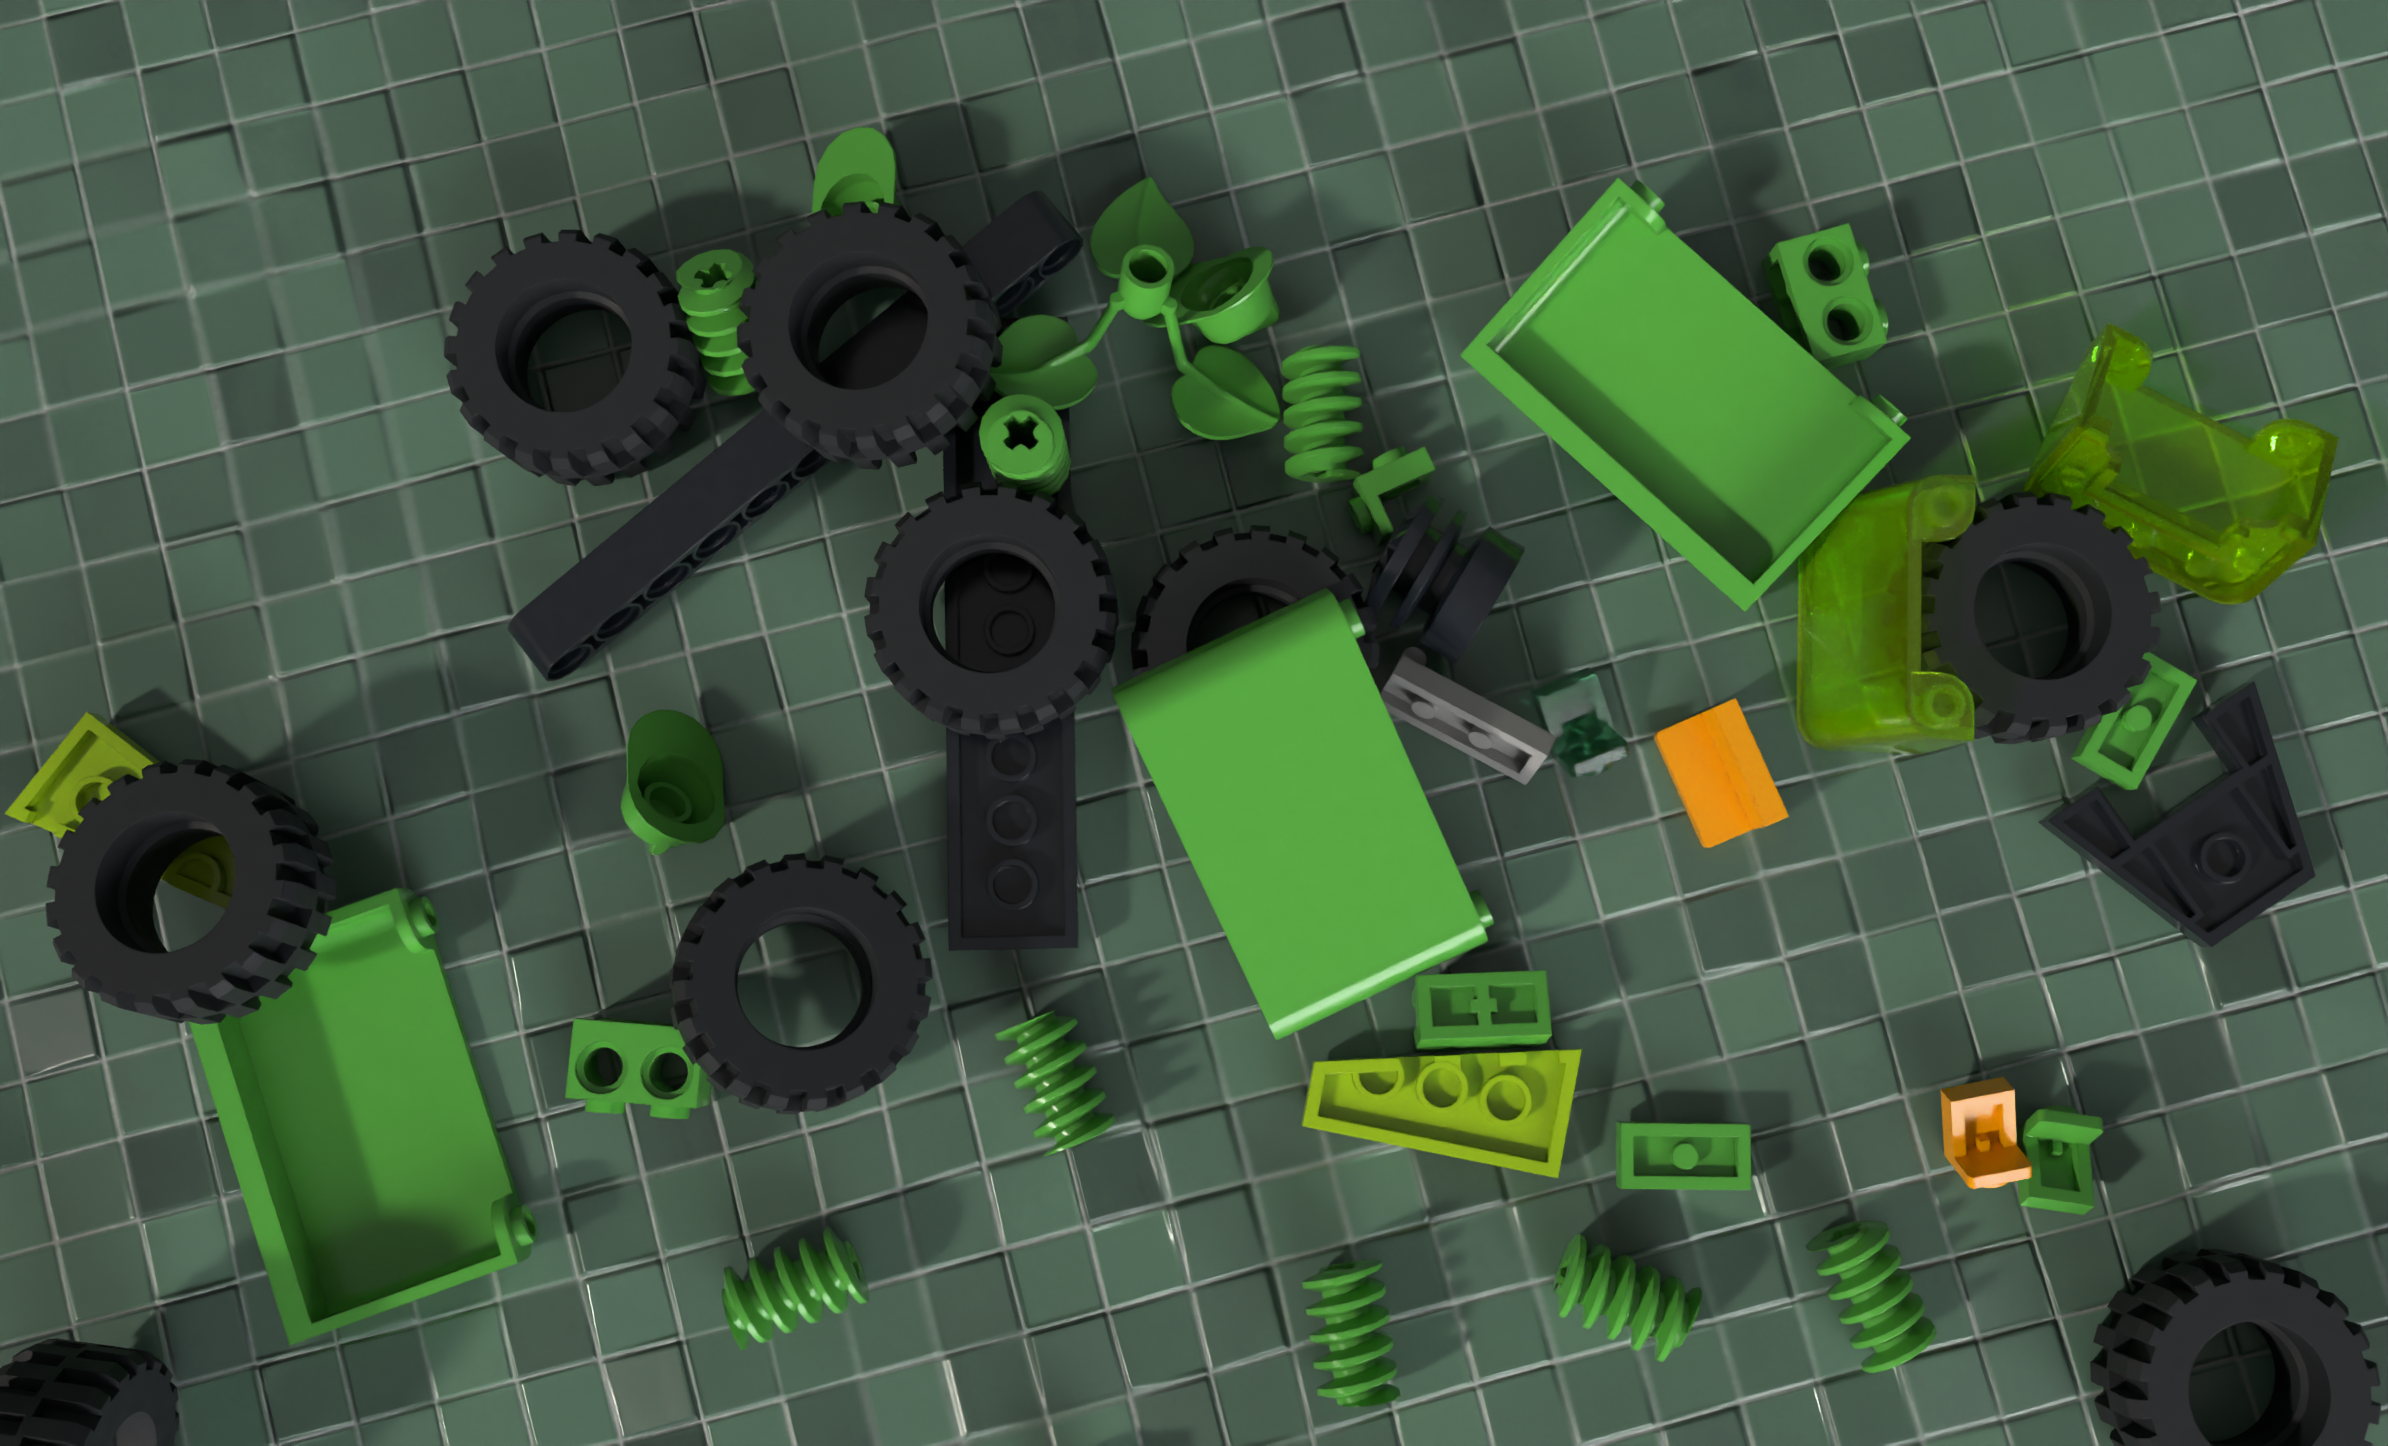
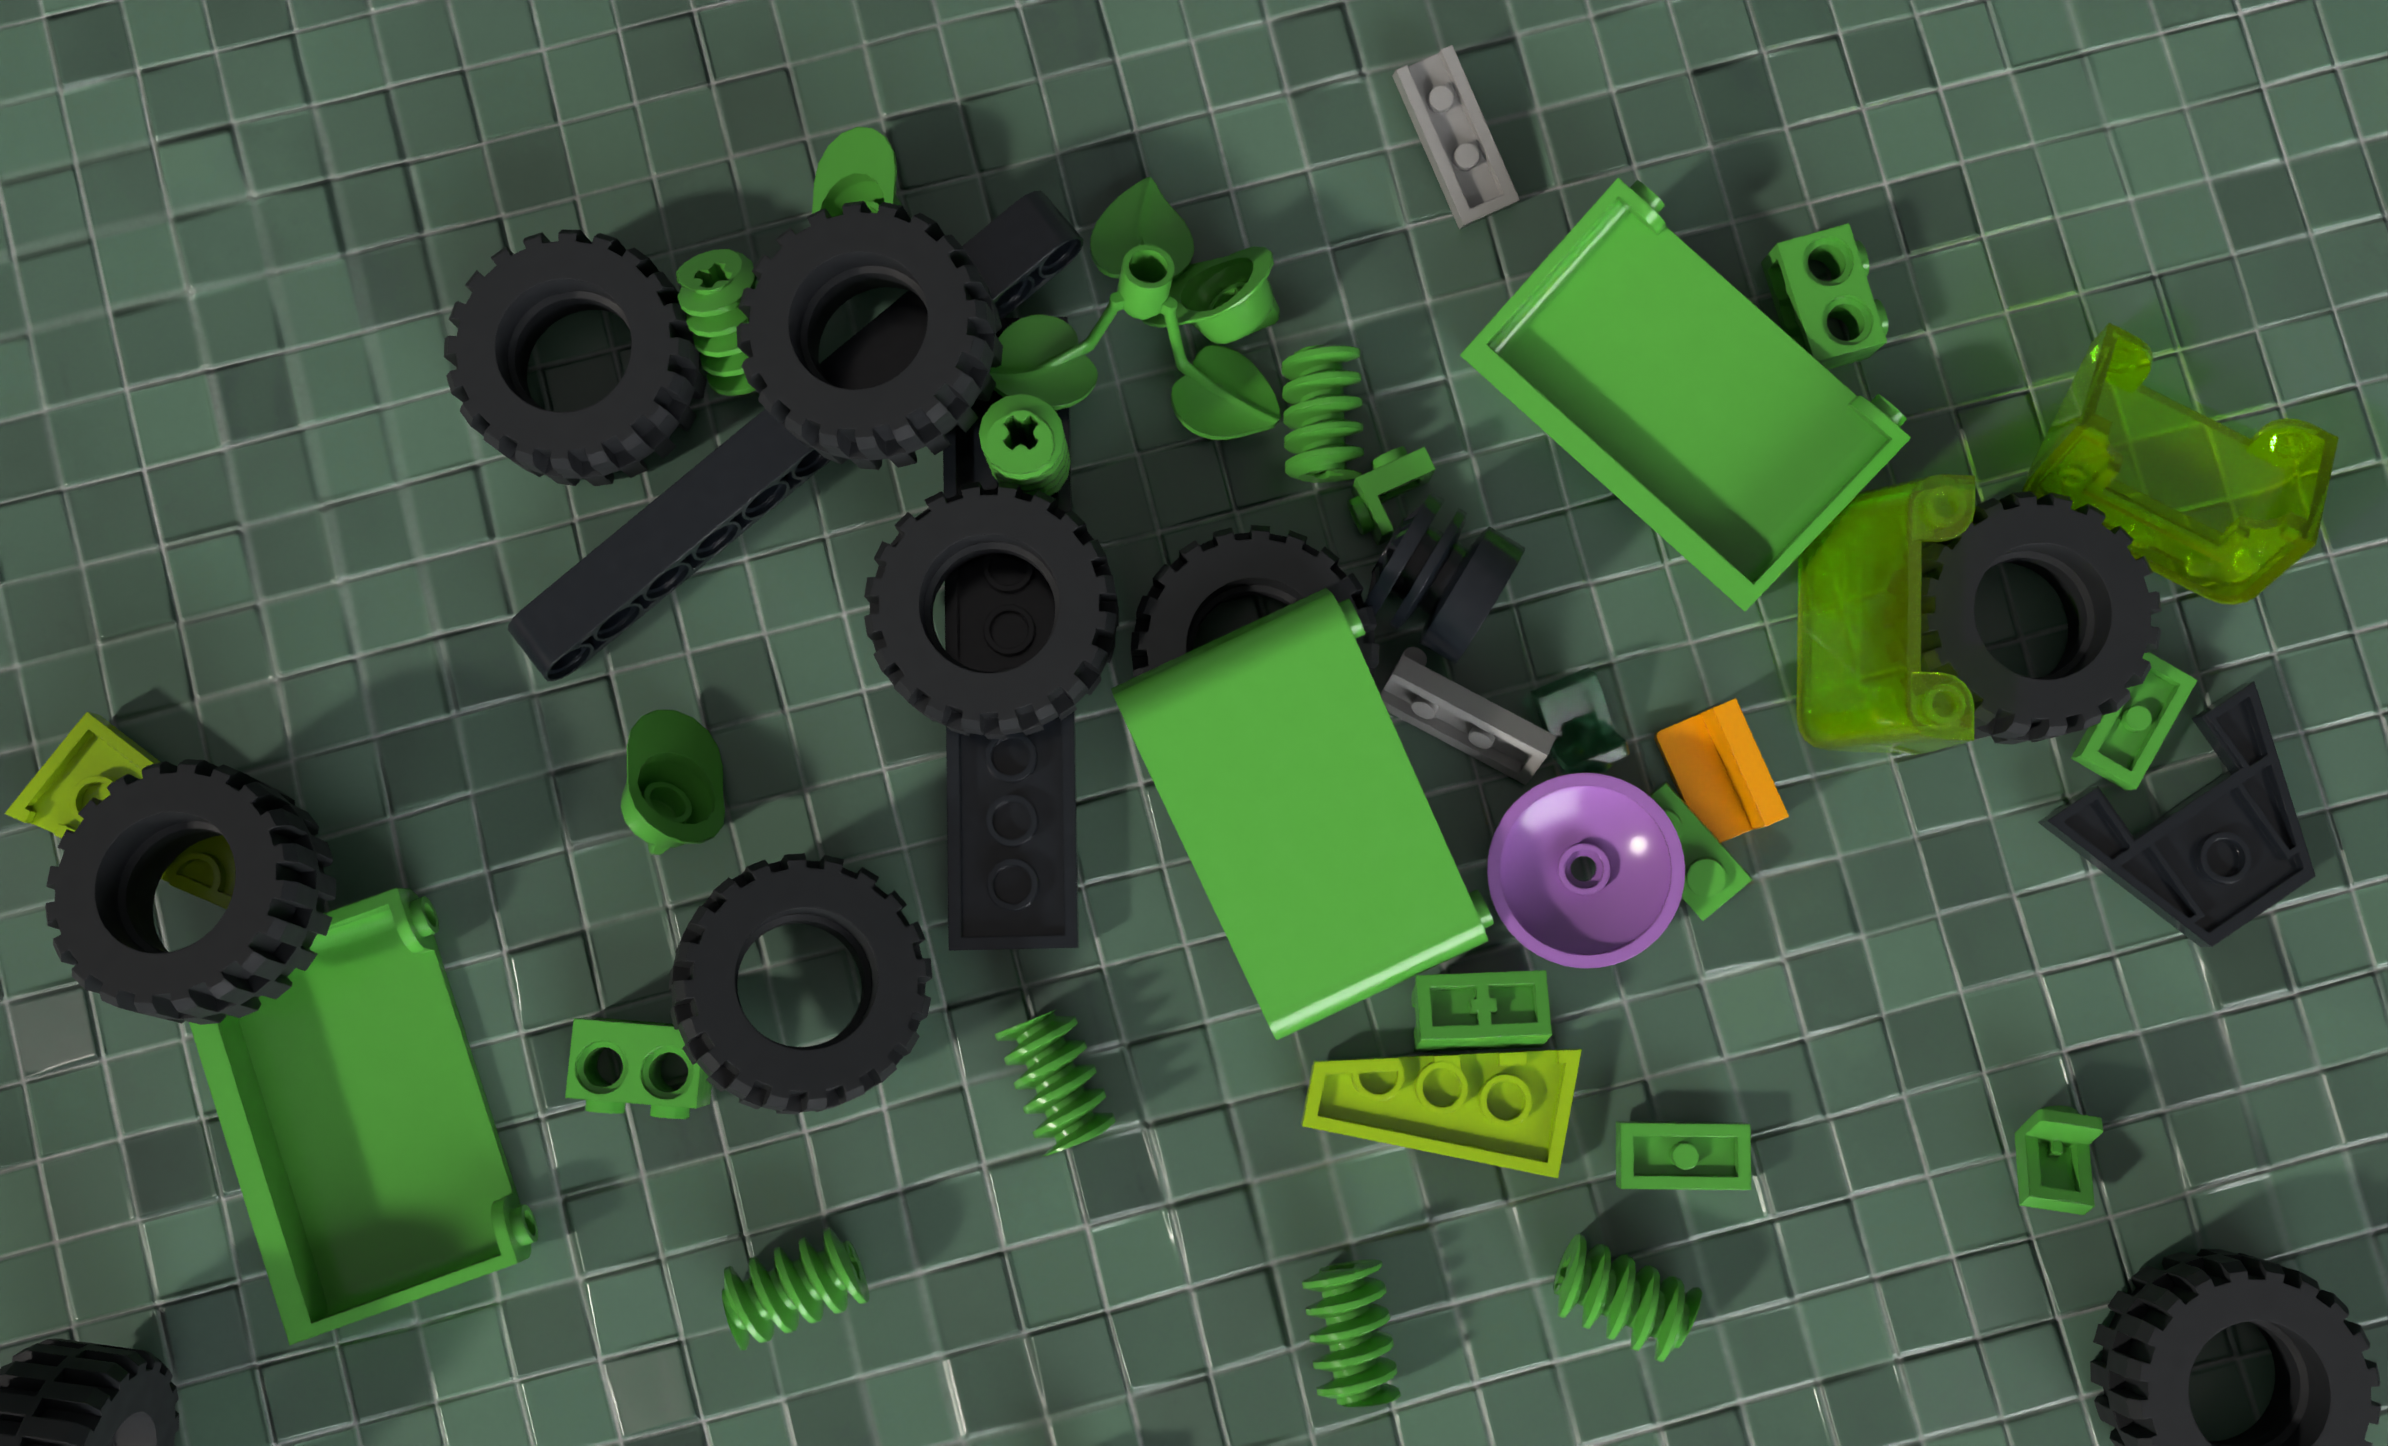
bright green piece [1805,1220,1937,1373] -> none
light orange bracket [1941,1077,2032,1189] -> none
none -> light grey hinge [1392,45,1520,230]
none -> medium lavender dish [1487,773,1685,968]
none -> bright green plate [1649,781,1752,921]

